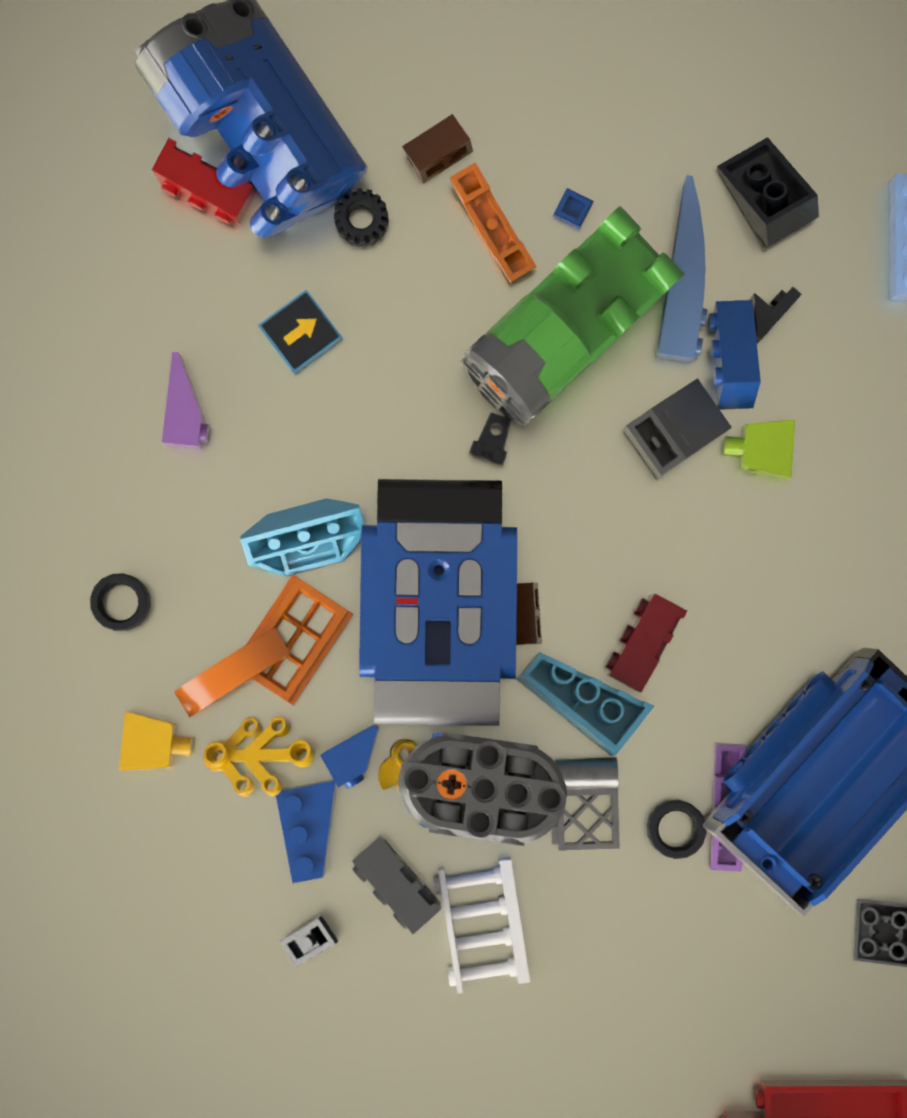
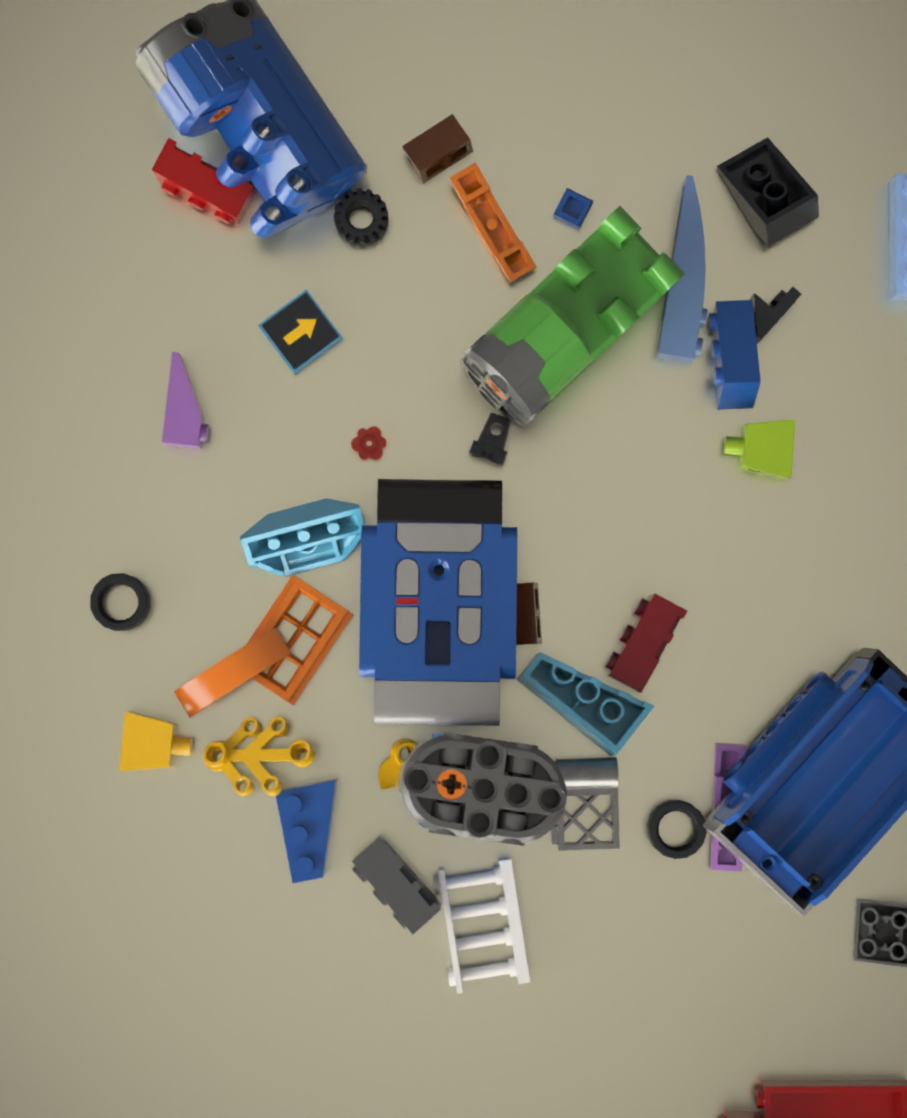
slope [280,914,339,967] -> none
blue slope [320,724,379,789] -> none
dark grey slope [623,378,732,479] -> none
none -> clear red plant [351,426,386,460]

